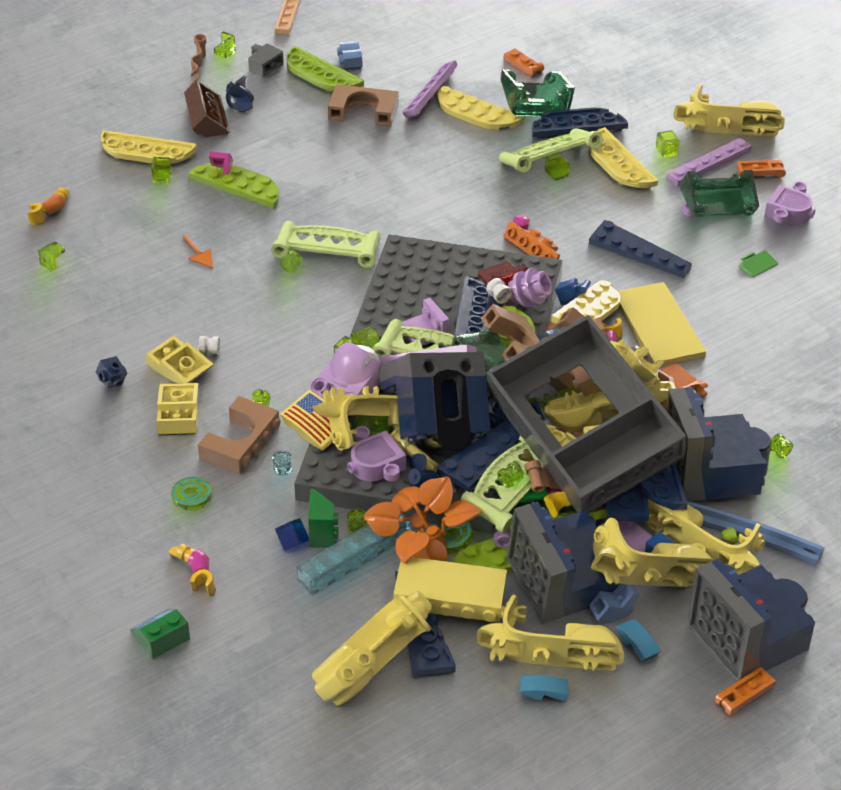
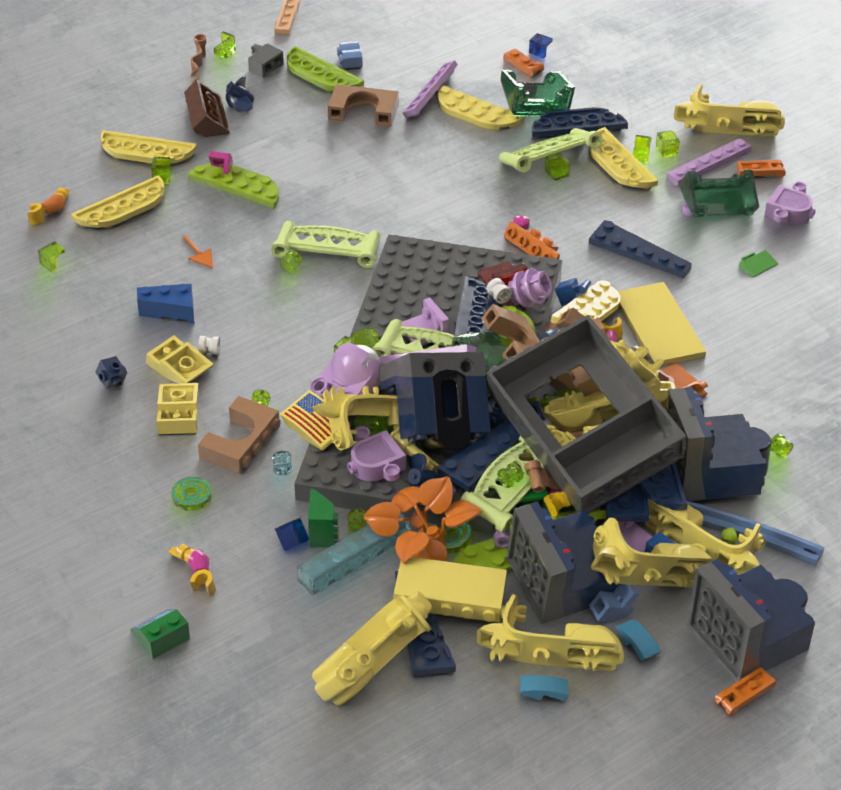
none -> light yellow plate [71,175,164,228]
none -> blue wedge [137,283,195,324]
none -> clear blue panel [529,33,553,58]
none -> clear neon green panel [632,135,652,162]

